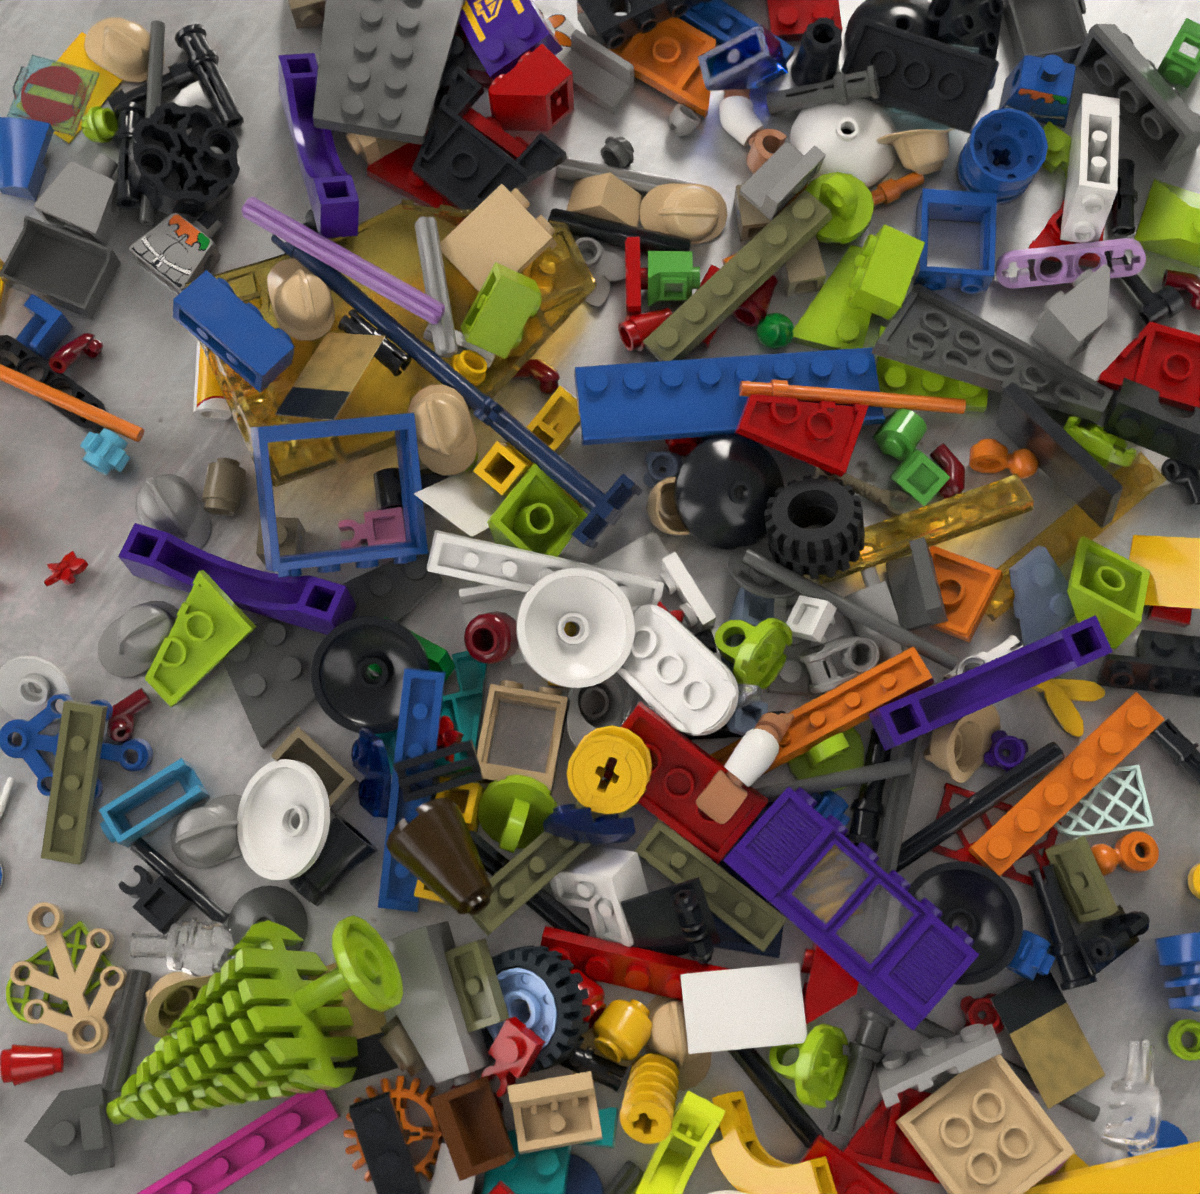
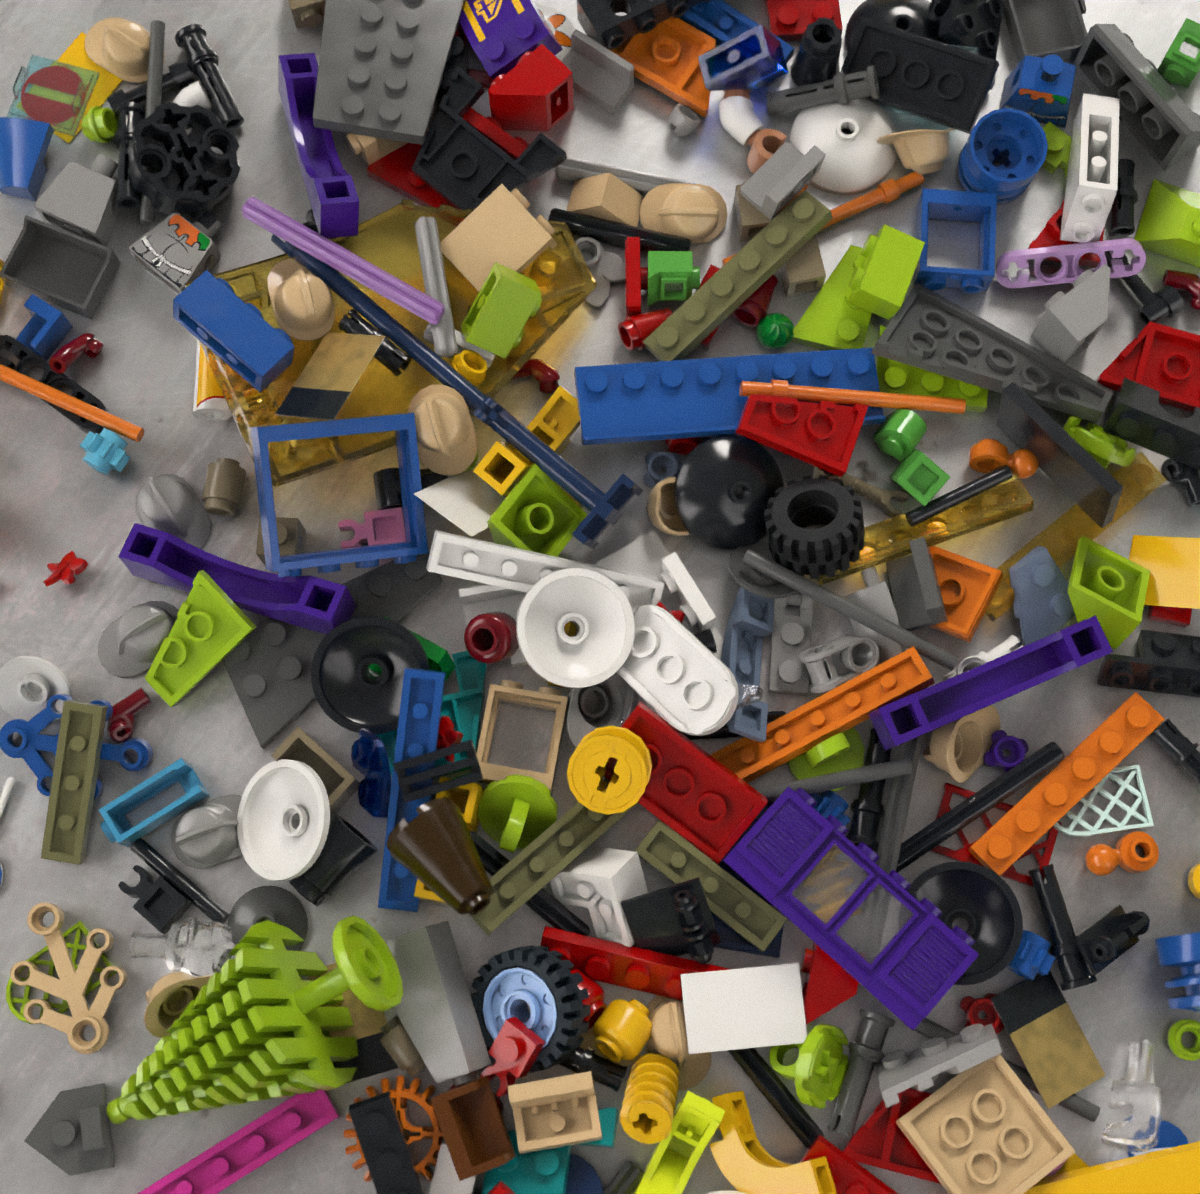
red cone [1,1044,64,1086] -> none
dark grey axle [101,969,151,1092] -> none
olive plate [444,938,509,1033] -> none
clear blue slope [543,804,636,844] -> none
dark grey plate [601,136,634,168] -> none
piece [696,713,794,824] -> none
lime tile [715,618,793,694] -> none
white tile [786,595,837,644] -> none
lime tile [805,172,874,244] -> none
dark red arm [930,443,965,500] -> none
yellow piece [1031,679,1105,737] -> none
olive plate [1045,835,1118,925] -> none
none -> black bar [905,465,1012,527]

